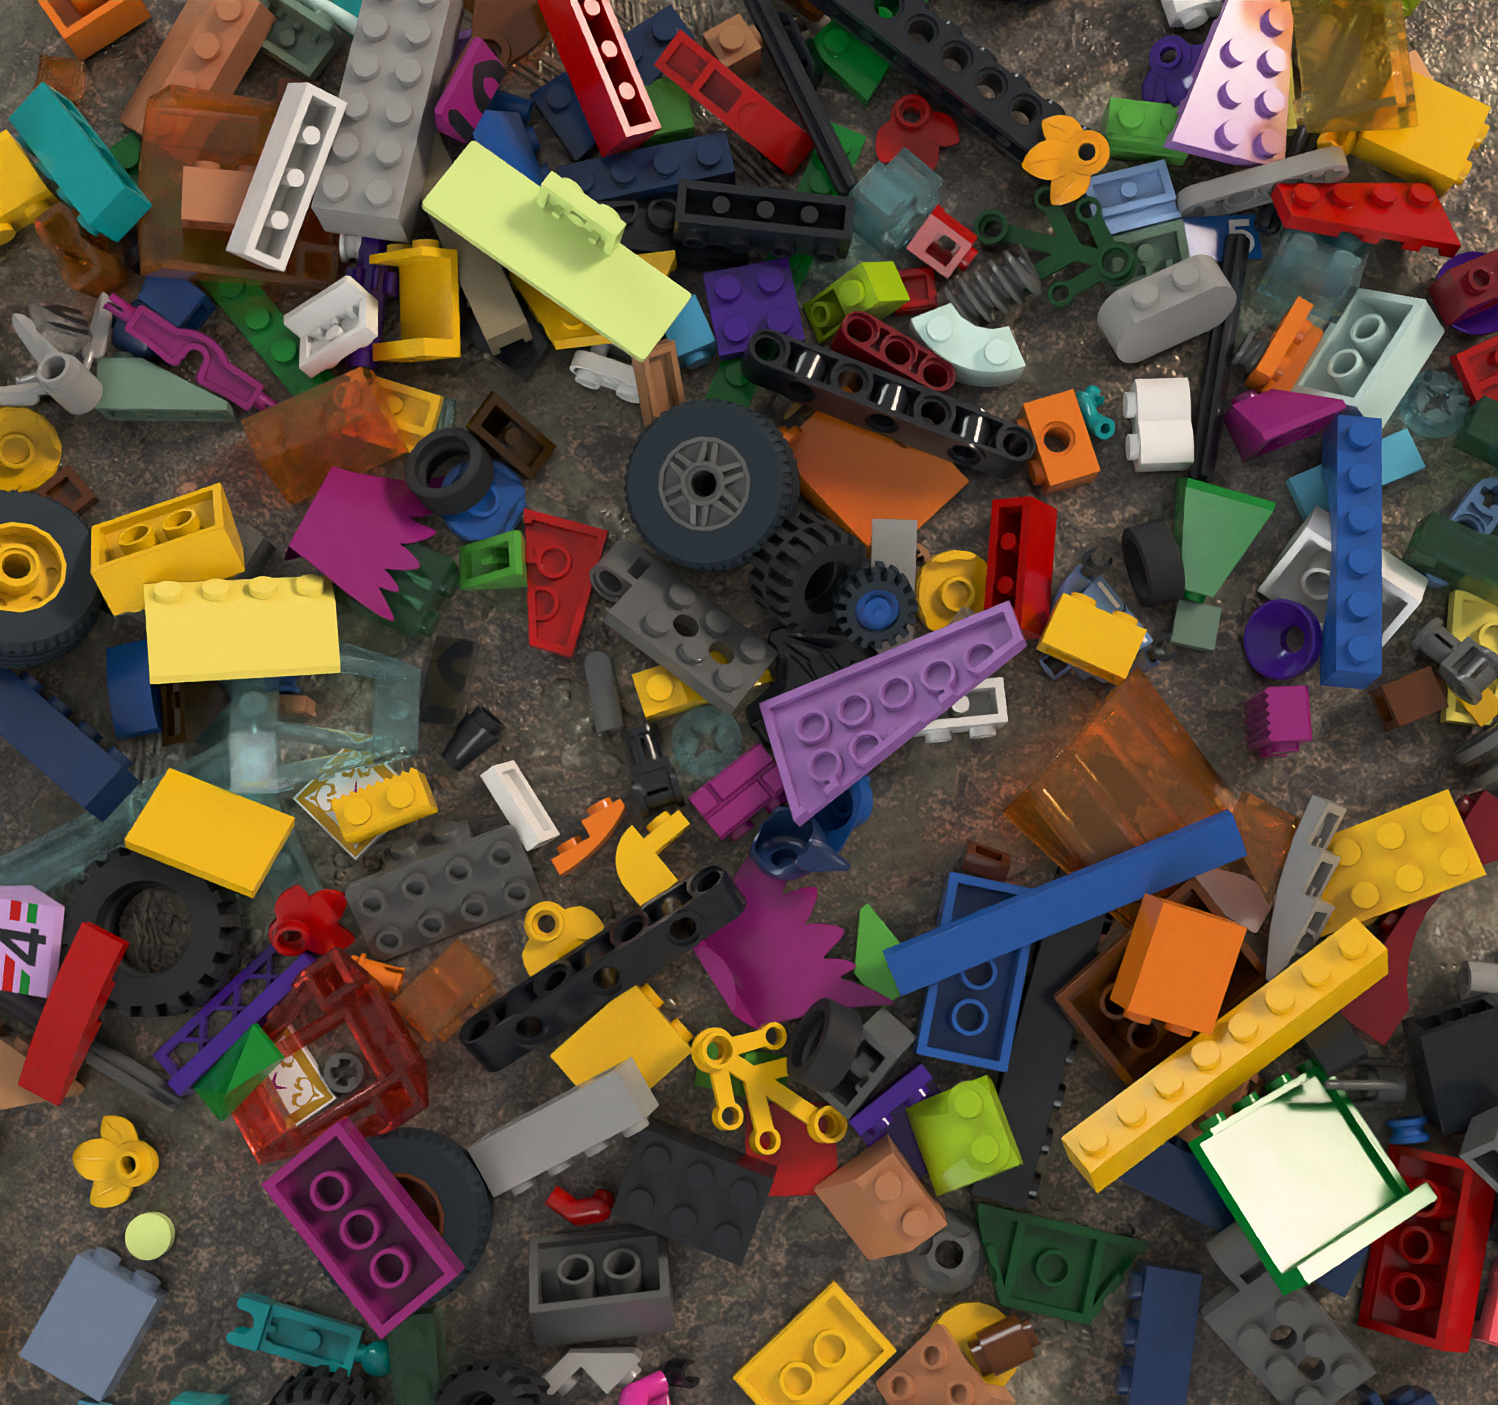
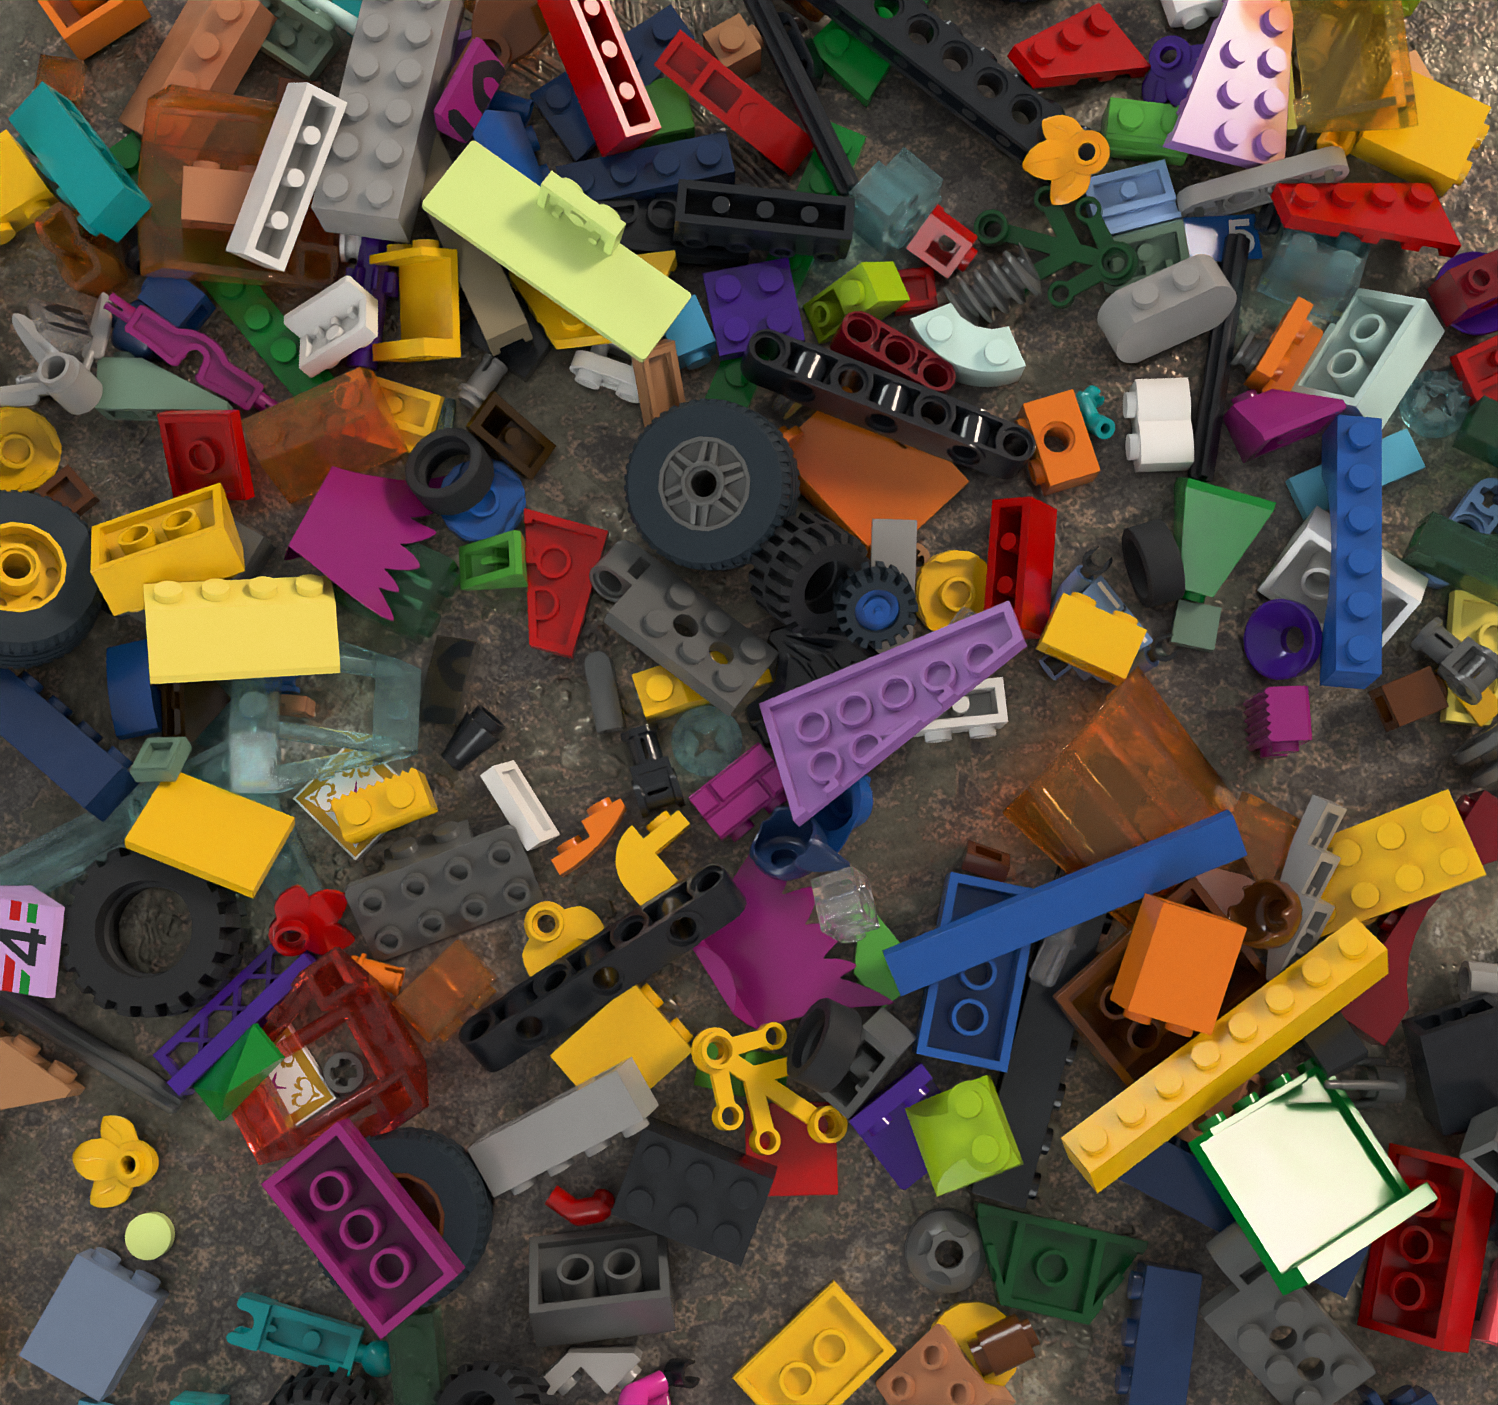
red slope [18,921,130,1106] -> none
nougat slope [814,1134,948,1260] -> none
red plate [875,94,960,178] -> none
blue bush [1385,1115,1431,1144] -> none
none -> sand green tile [129,737,193,782]
none -> red tile [157,410,255,500]
none -> light grey pin [457,354,508,411]
none -> clear brick [810,866,880,943]
none -> red wing [1007,3,1151,89]
none -> clear axle [1029,923,1082,987]
none -> reddish brown hair [1227,878,1303,950]

